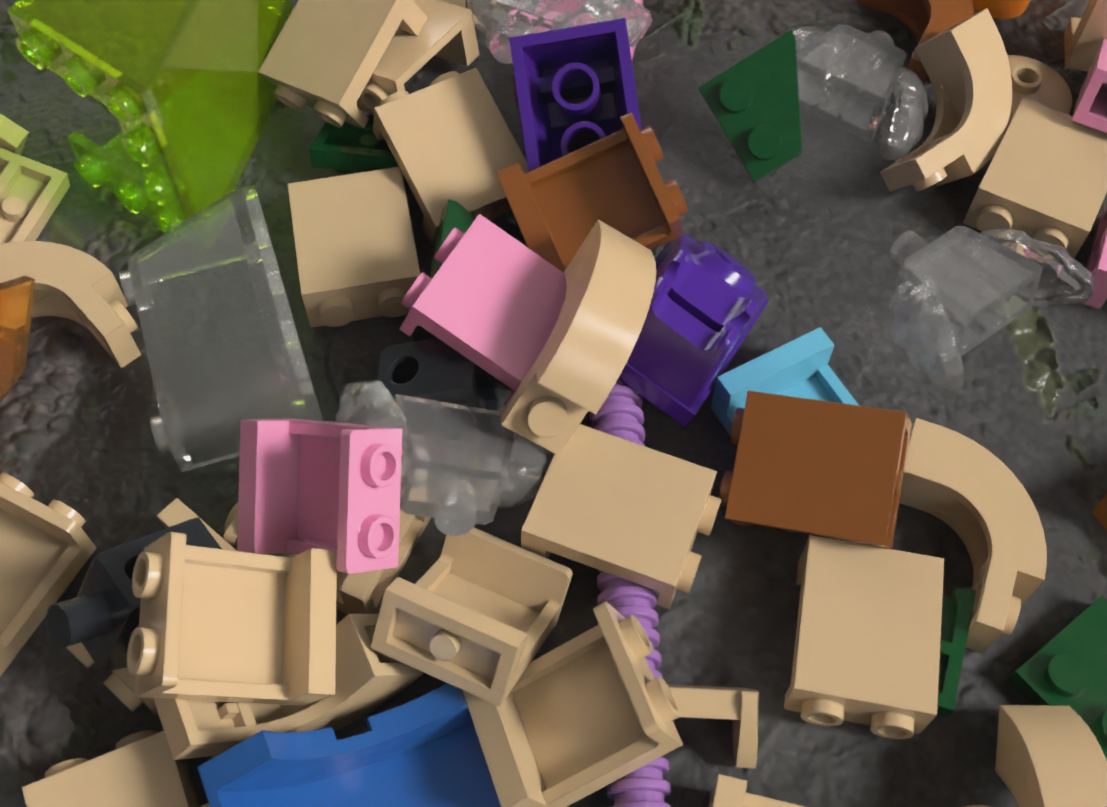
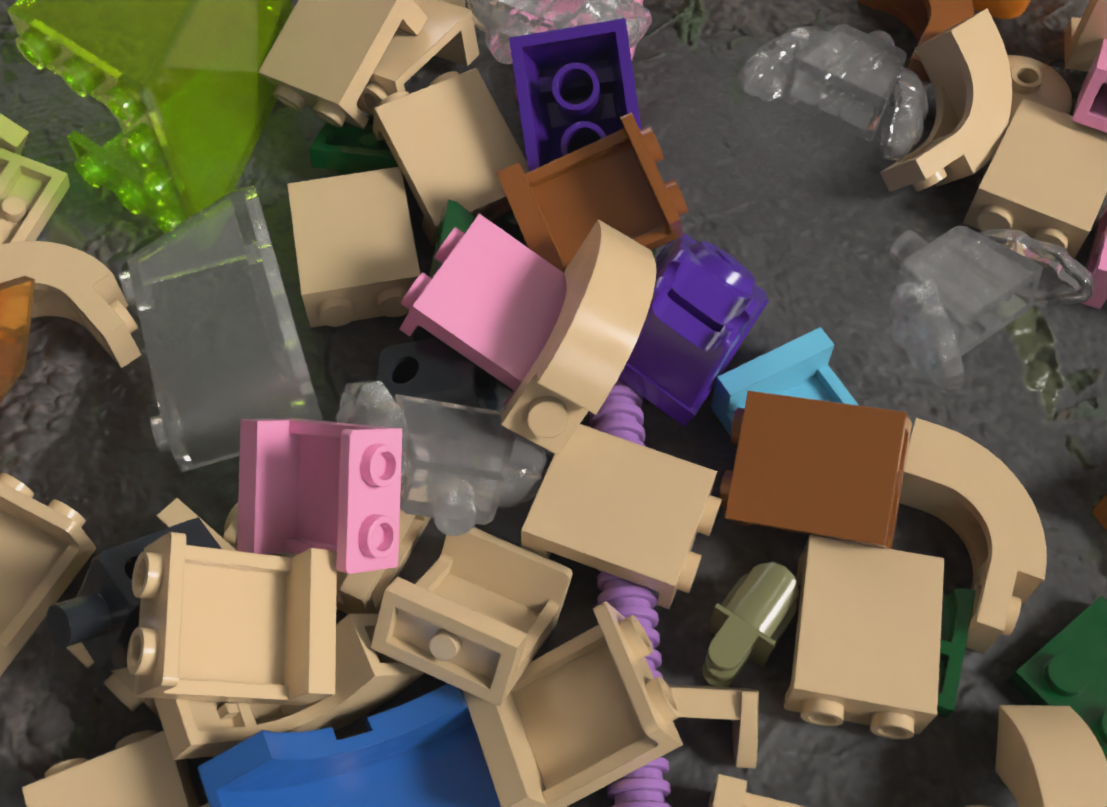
dark green wing [698,30,803,184] -> none
none -> olive arm [702,562,799,687]

